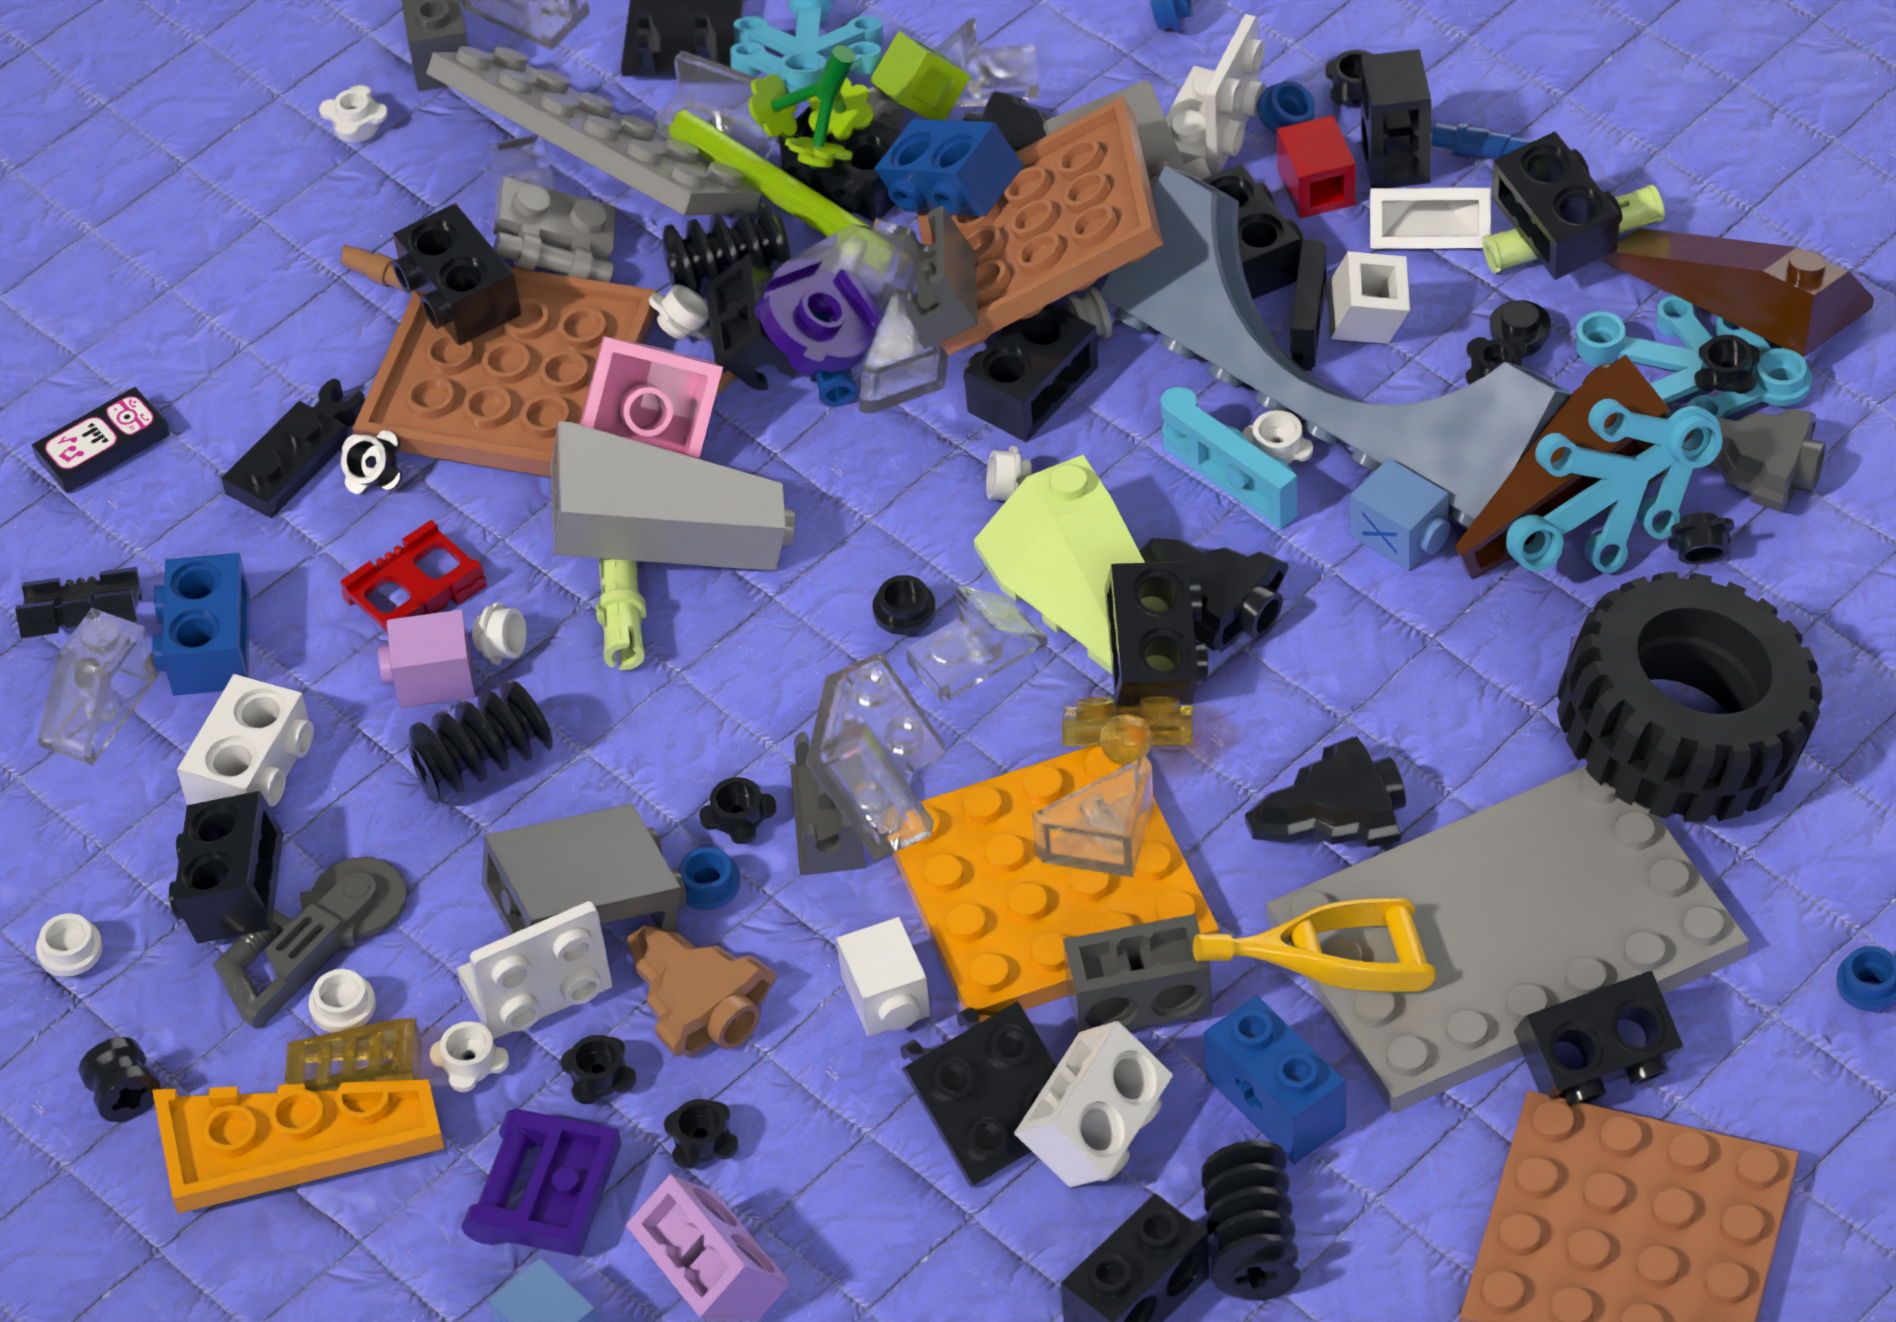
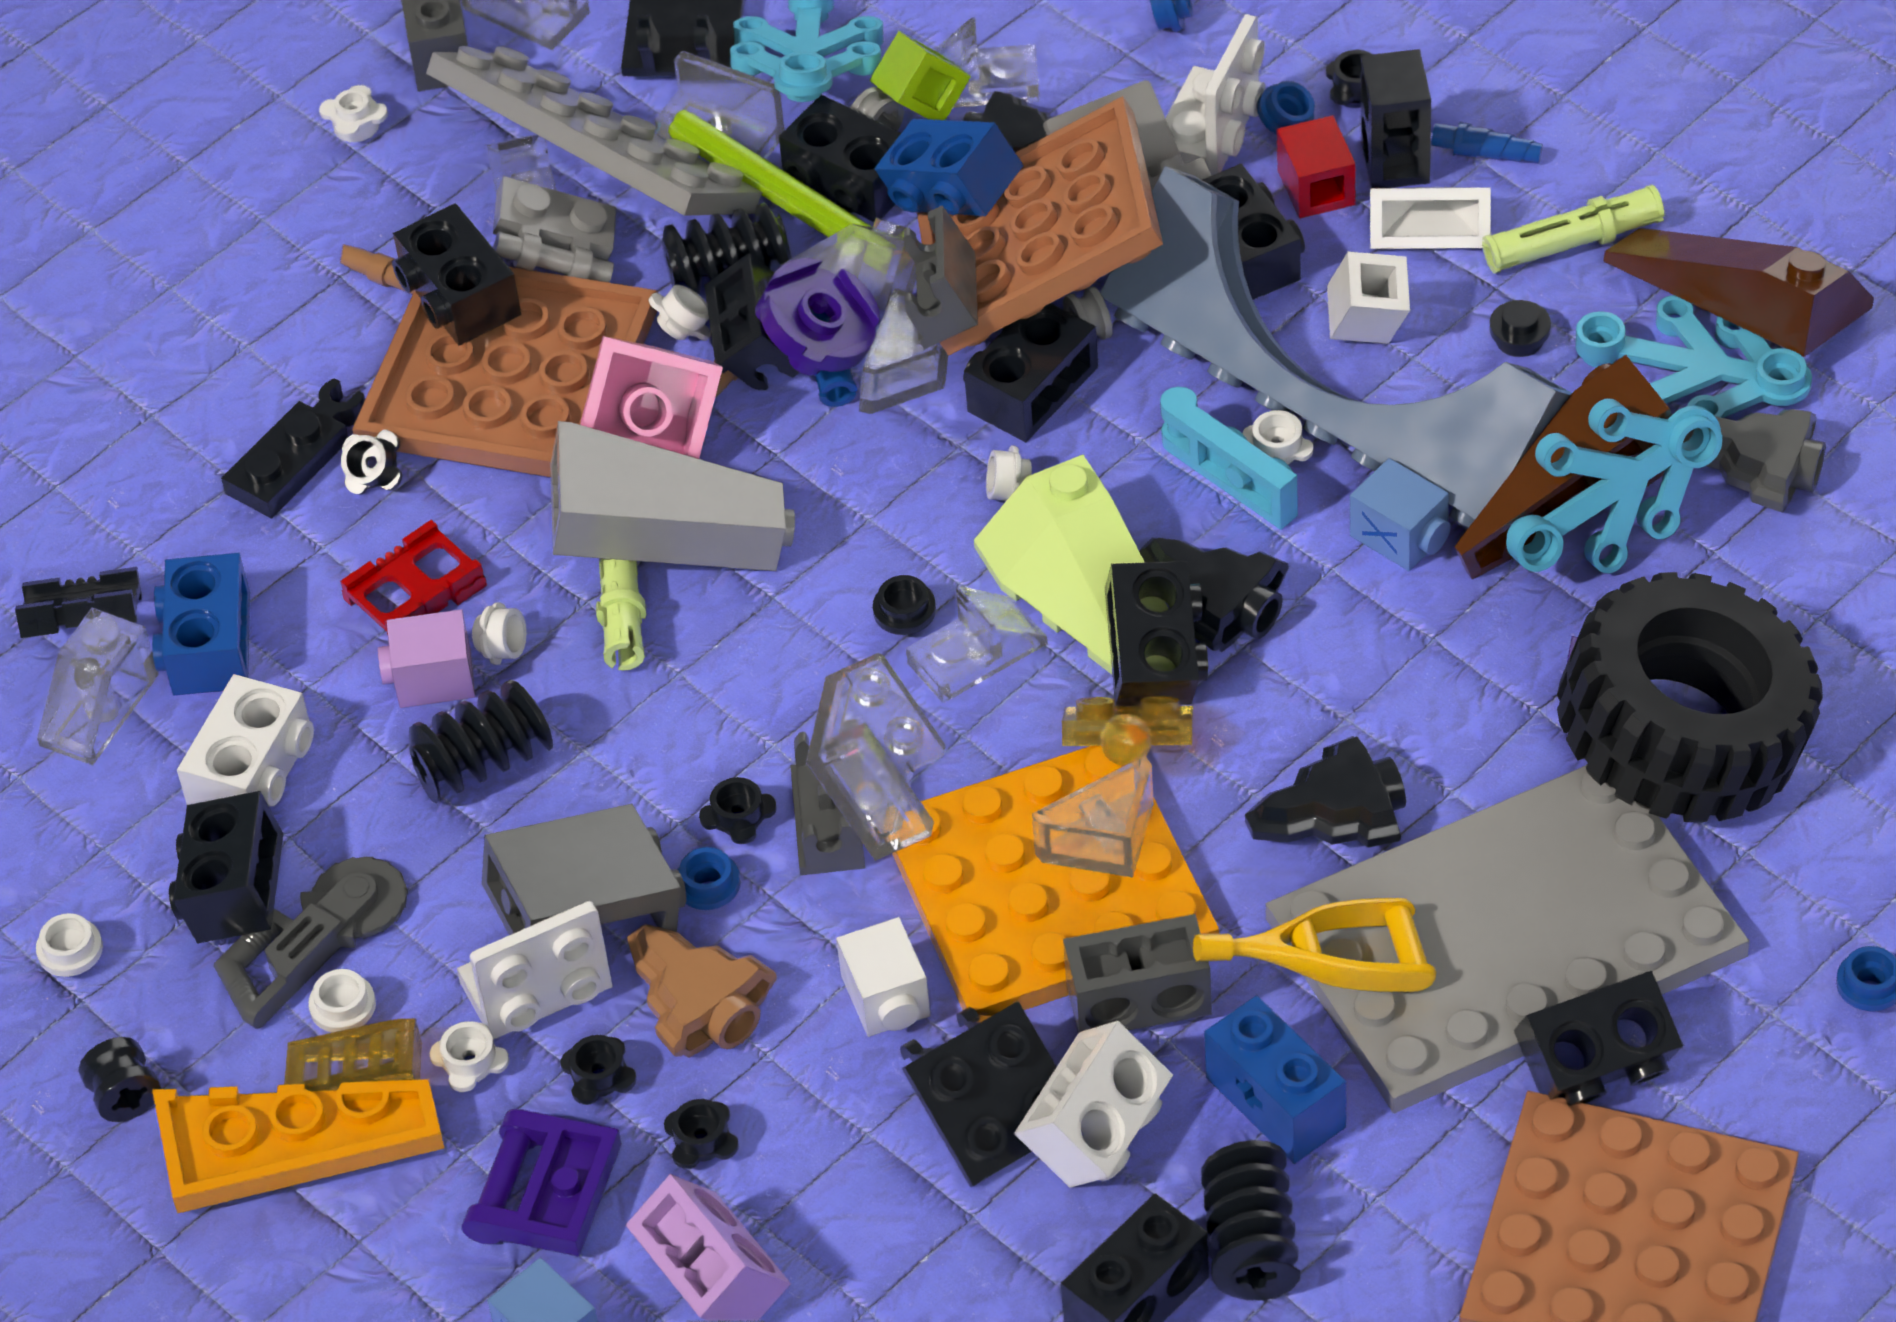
tile [32,387,170,494] -> none
lime plant [748,45,874,169] -> none
black tile [1290,240,1327,371] -> none
black plate [1465,336,1527,385] -> none
black brick [1491,131,1623,280] -> none
black plate [1668,512,1734,565] -> none
black plate [1694,335,1760,394] -> none

